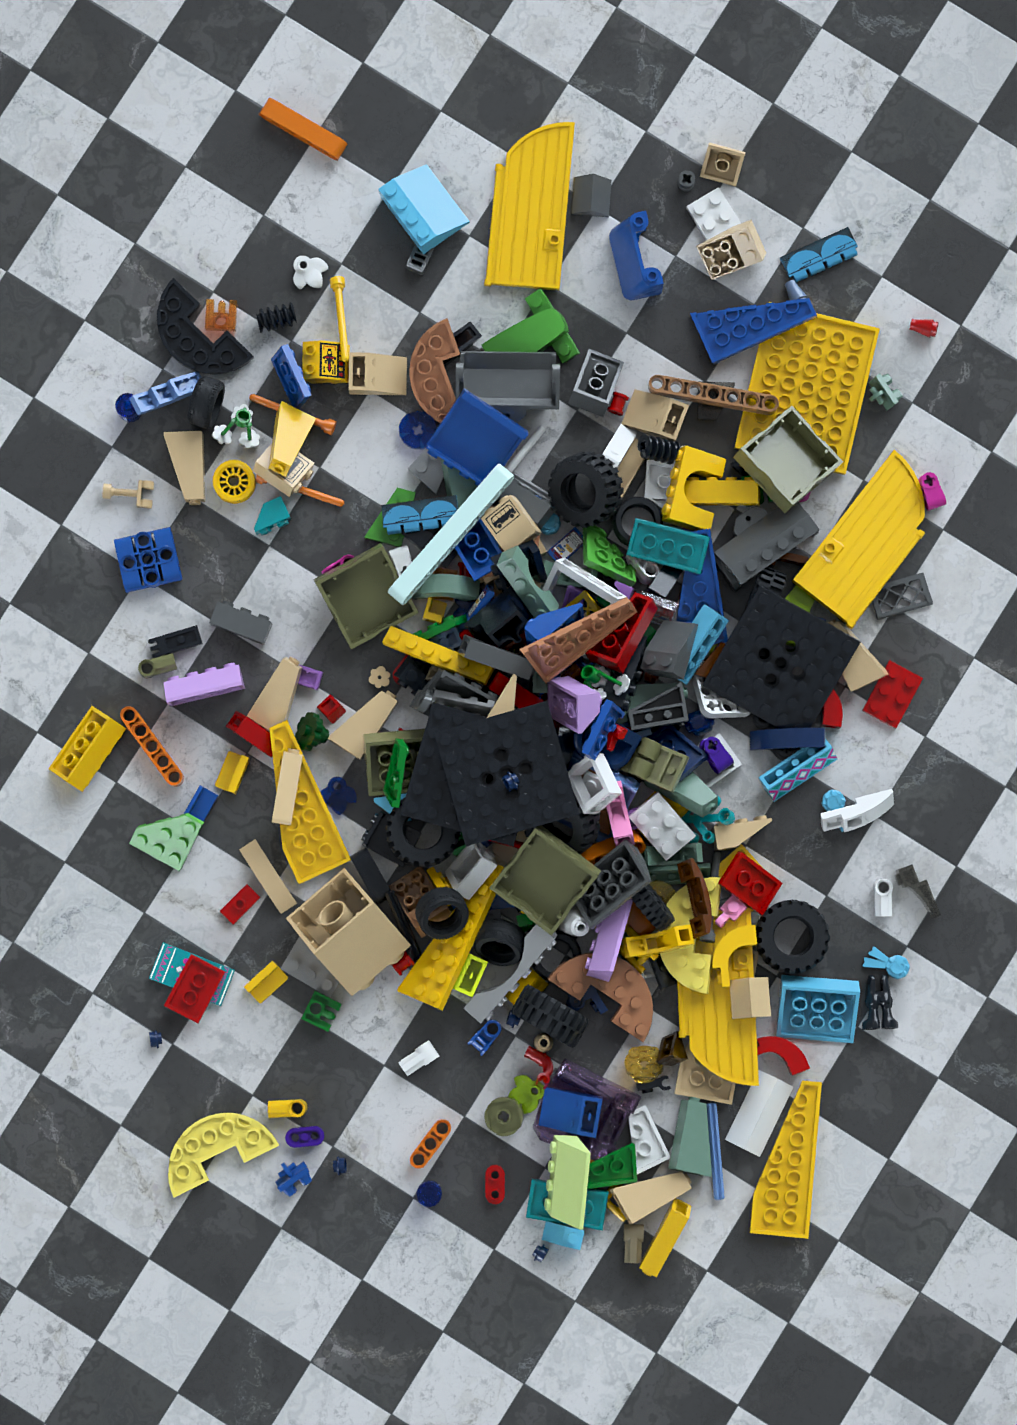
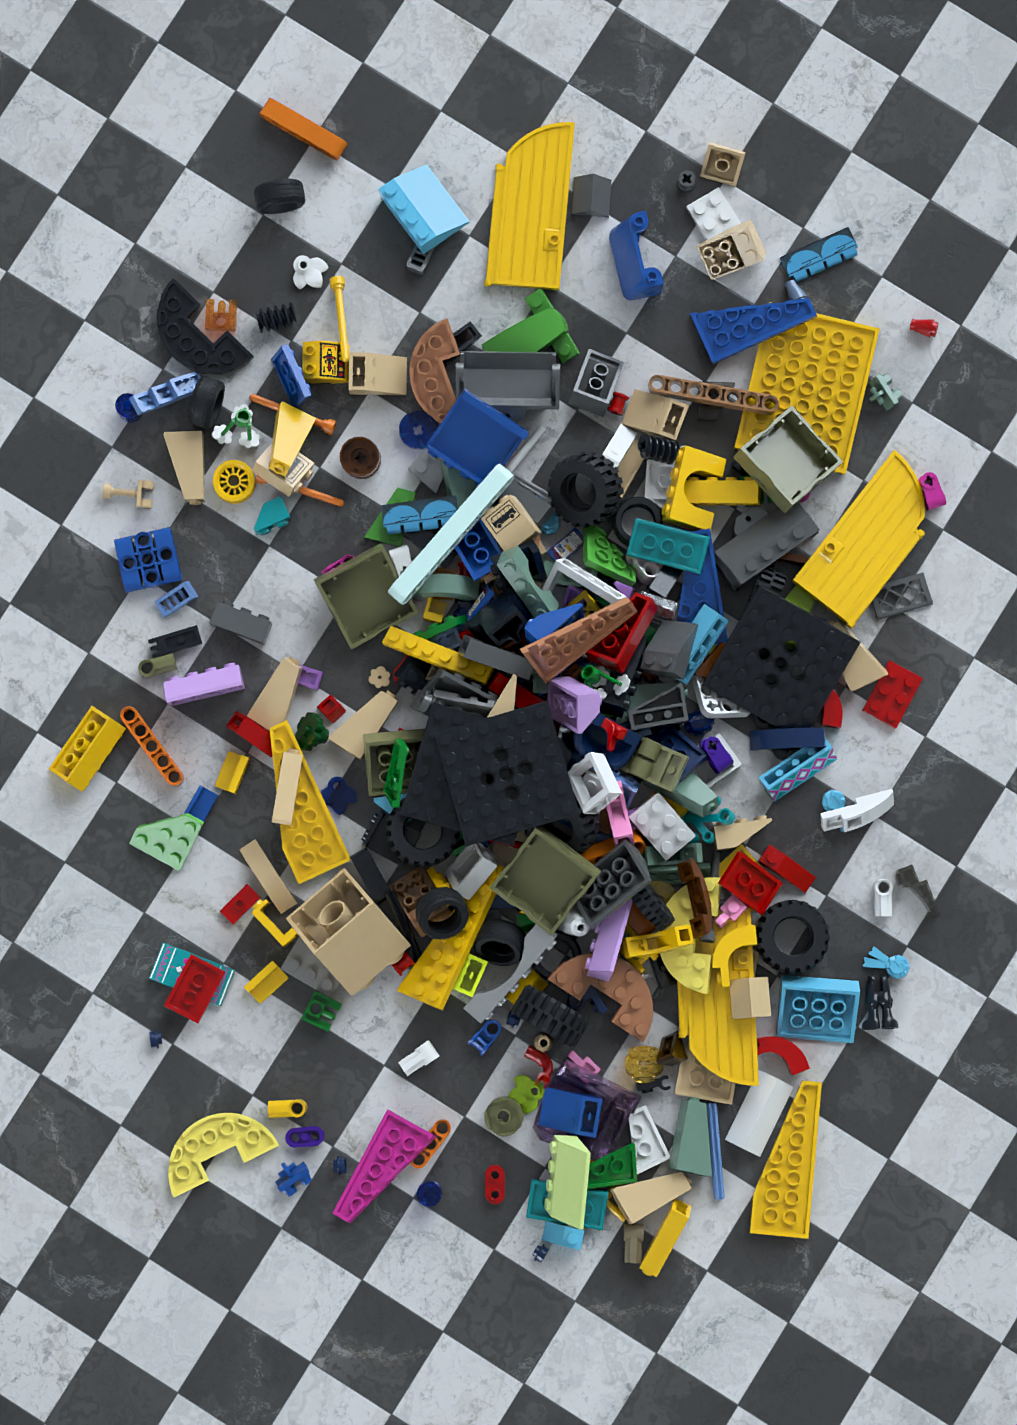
dark blue plate [502,772,520,791] -> none
blue wing [582,699,626,761] -> none
none -> medium blue slope [154,581,198,618]
none -> yellow panel [251,899,298,947]
none -> black tyre [254,178,305,214]
none -> dark pink wing [333,1109,437,1223]
none -> reddish brown wheel [340,437,381,479]
none -> bright pink plate [567,1050,601,1083]
none -> red slope [757,844,816,893]

